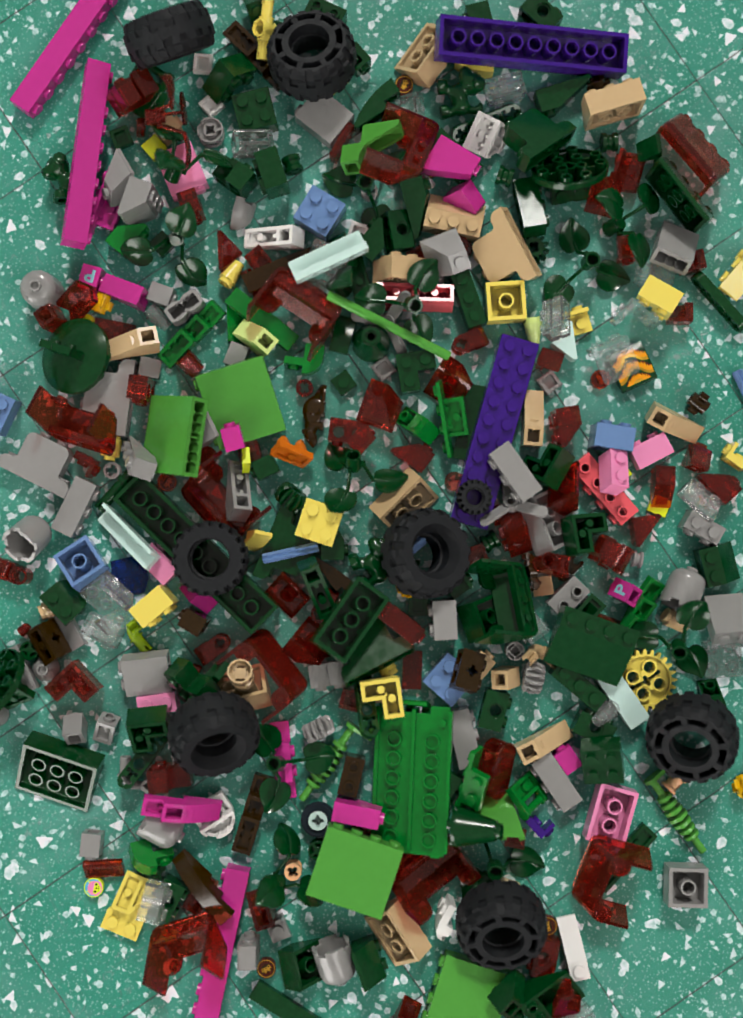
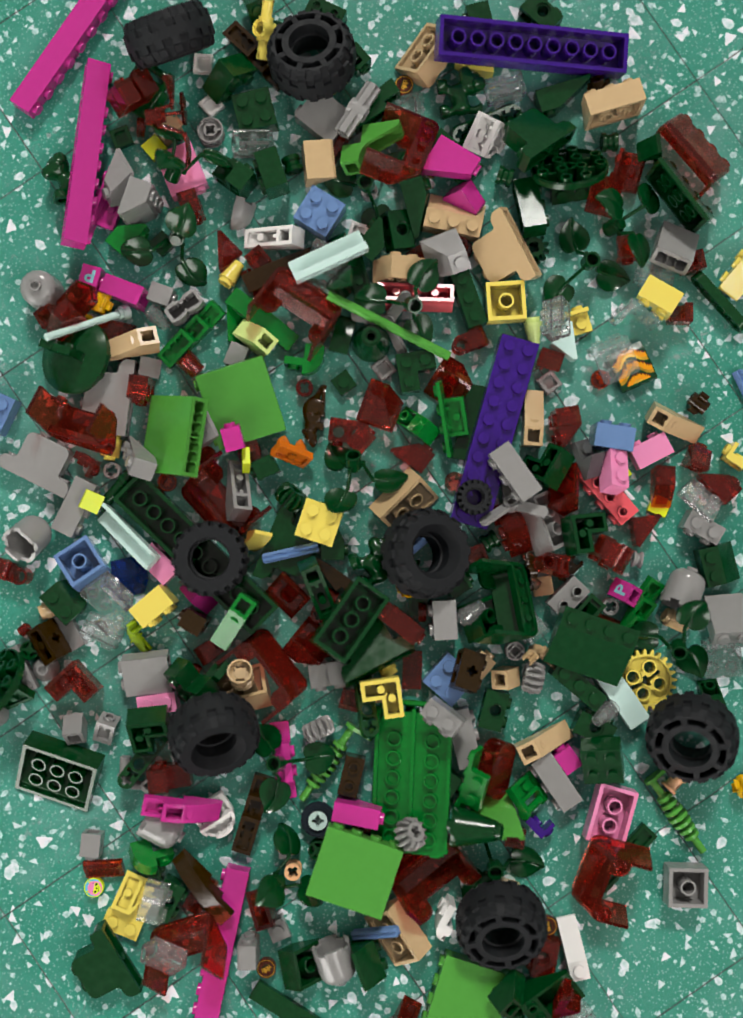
none -> light aqua piece [44,304,132,341]
none -> clear red slope [46,297,87,342]
none -> dark green brick [71,919,144,998]
none -> neon yellow tile [78,488,105,514]
none -> clear brick [140,936,188,976]
none -> slope [210,592,259,651]
none -> tan slope [301,139,337,188]
none -> light grey piece [335,81,381,139]
none -> medium blue axle [351,925,401,941]
none -> light grey gear [393,817,428,852]
none -> clear red tile [418,603,426,622]
none -> light grey brick [419,696,467,738]
none -> clear cone [457,600,485,626]
none -> dark grey slope [570,439,605,481]
none -> light grey bush [602,598,619,615]

